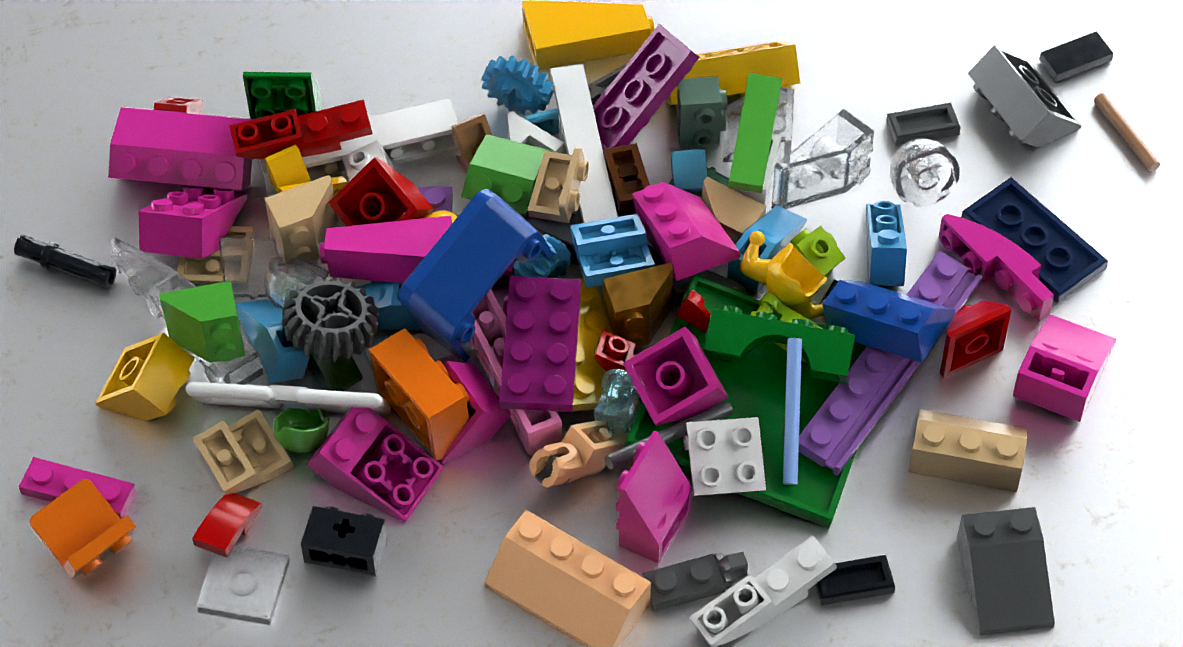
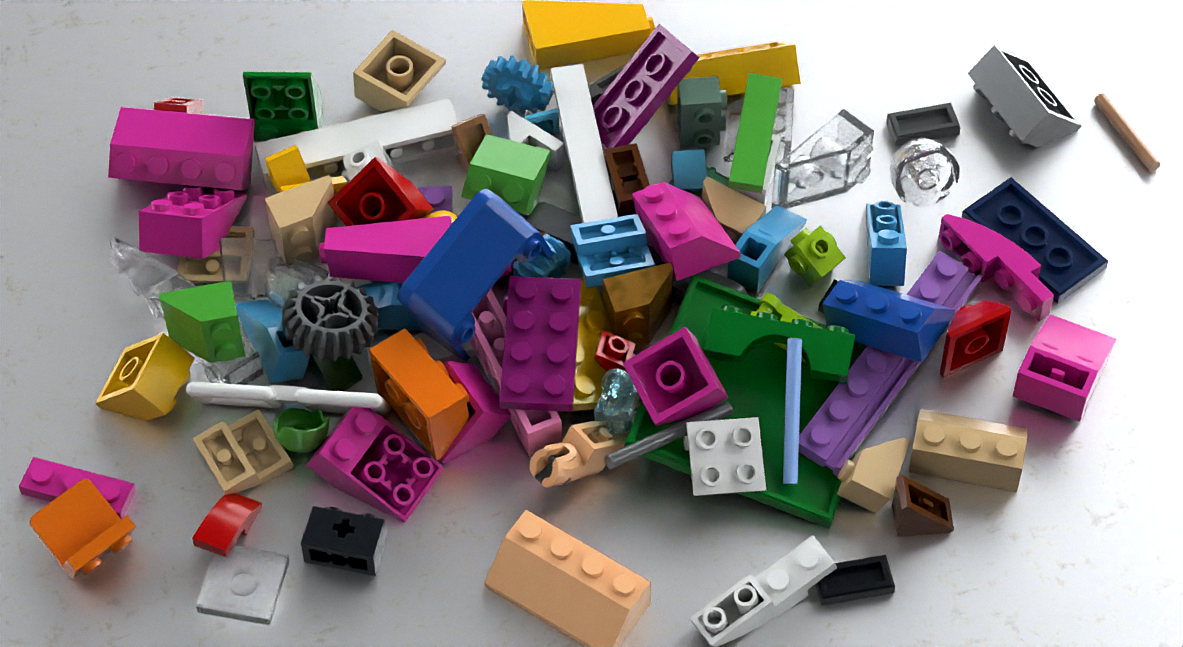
black pin [14,234,117,289] -> none
red slope [229,99,373,159] -> none
tan bracket [527,147,589,223] -> none
dark pink slope [616,431,692,564] -> none
dark grey hinge [642,552,748,612] -> none
red tile [675,290,711,333] -> none
yellow piece [740,231,827,320] -> none
dark grey slope [957,507,1055,635] -> none
black tile [1039,31,1114,82] -> none
none -> tan slope [353,30,446,112]
none -> tan slope [837,437,910,514]
none -> reddish brown slope [892,475,954,536]

